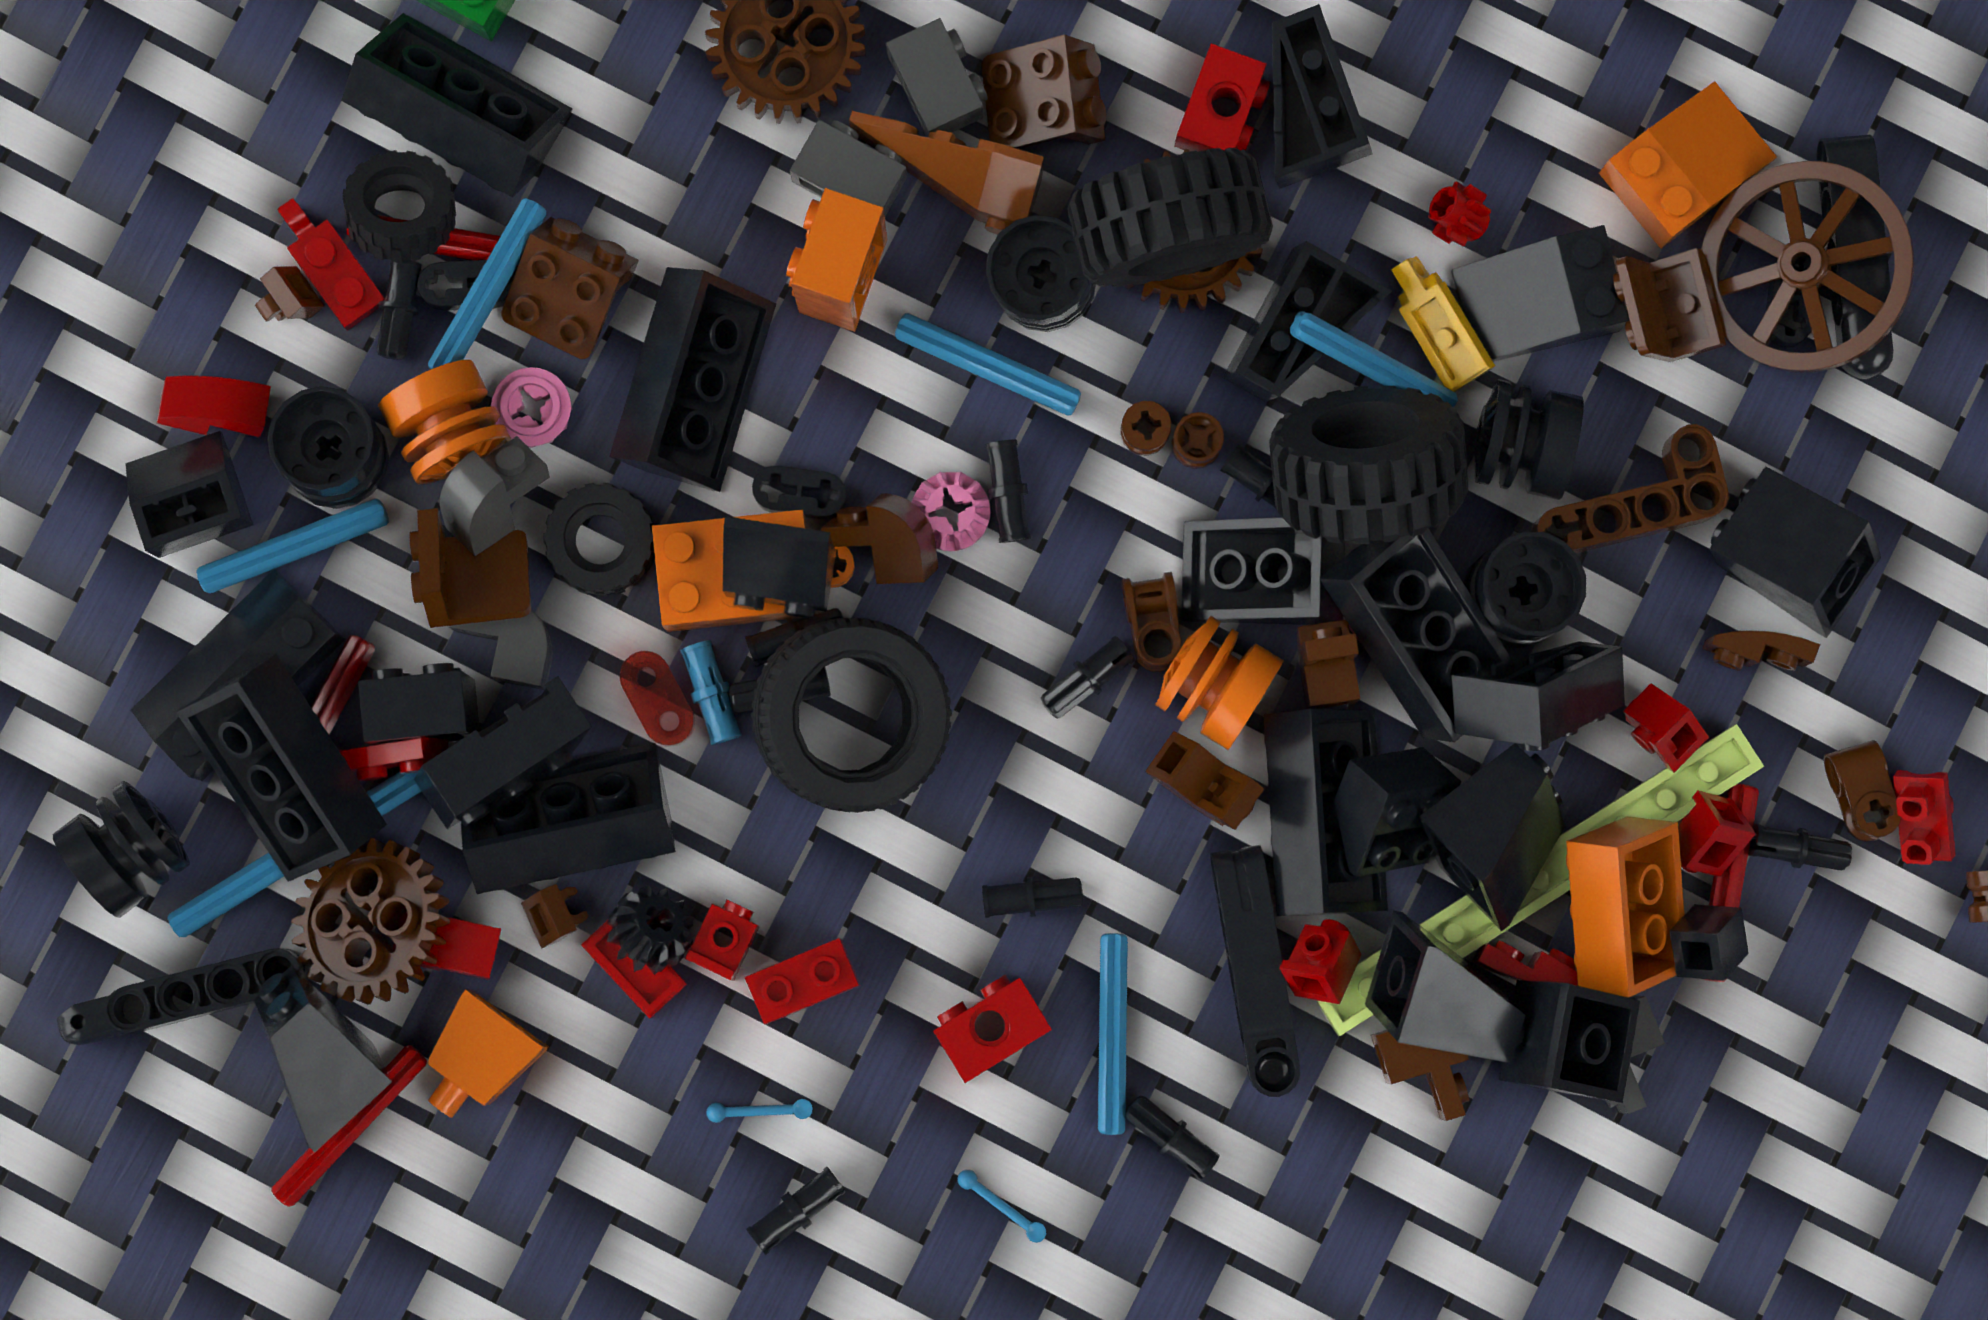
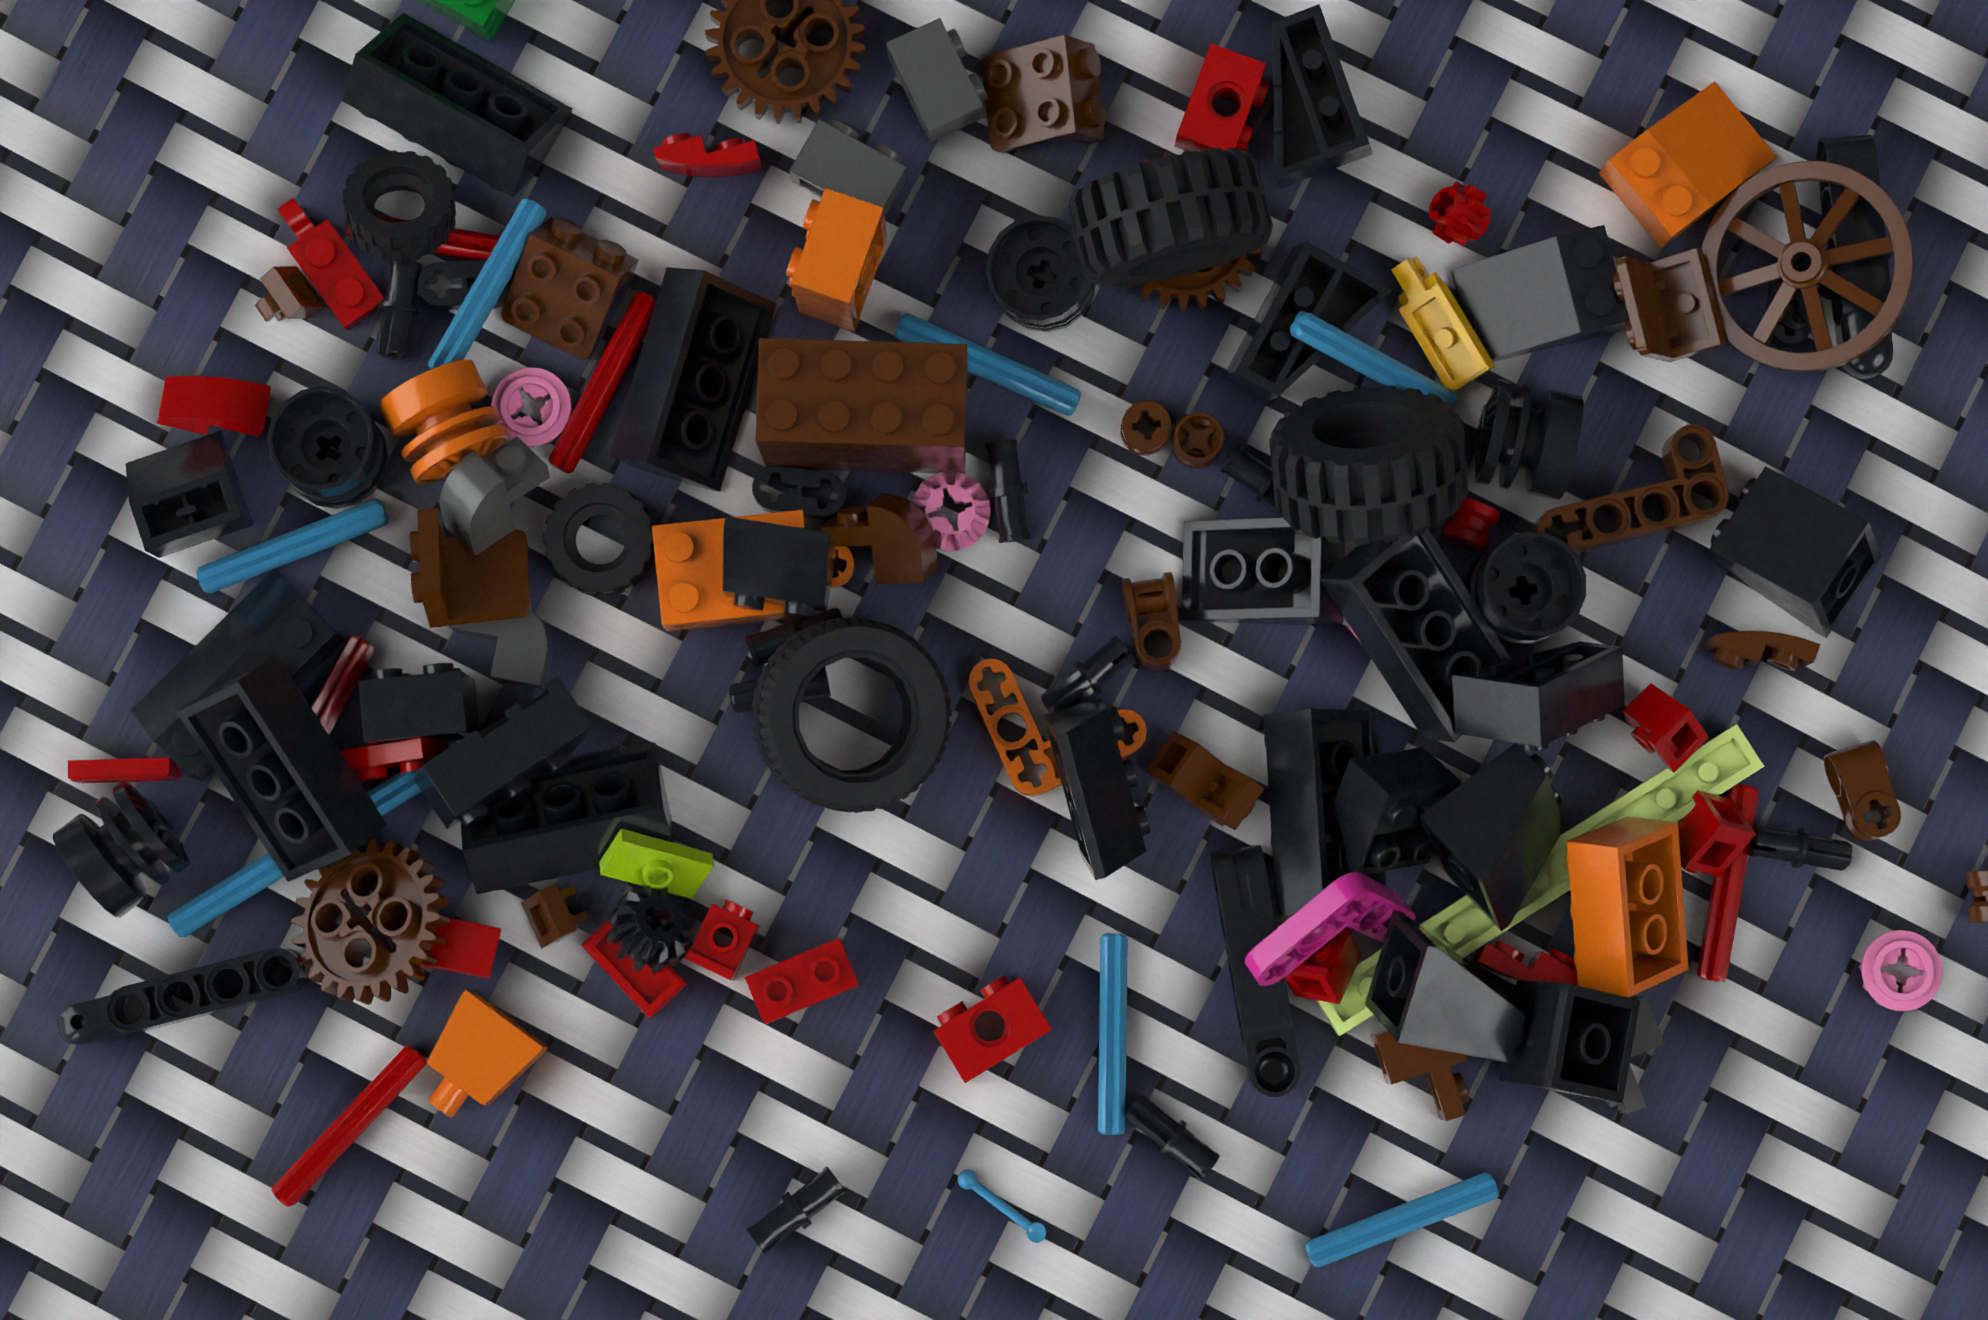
black slope [254,965,392,1152] -> none
clear red plate [620,651,695,747] -> none
dark azure pin [680,640,742,745] -> none
dark azure hinge [706,1099,813,1123] -> none
dark orange wedge [849,111,1044,235] -> none
black axle [982,877,1083,918] -> none
orange wheel [1155,615,1284,750] -> none
reddish brown brick [1297,620,1361,709] -> none
black brick [1669,904,1749,981] -> none
red hips [1893,770,1956,865] -> none
none -> red tile [68,757,181,784]
none -> red axle [549,291,657,474]
none -> lime plate [599,828,714,899]
none -> red slope [653,133,763,177]
none -> reddish brown brick [755,338,968,474]
none -> orange beam [969,659,1147,797]
none -> black slope [1043,698,1150,880]
none -> dark pink beam [1245,872,1416,986]
none -> dark azure axle [1305,1172,1499,1267]
none -> red wheel [1440,497,1501,552]
none -> bright pink gear [1859,930,1942,1011]

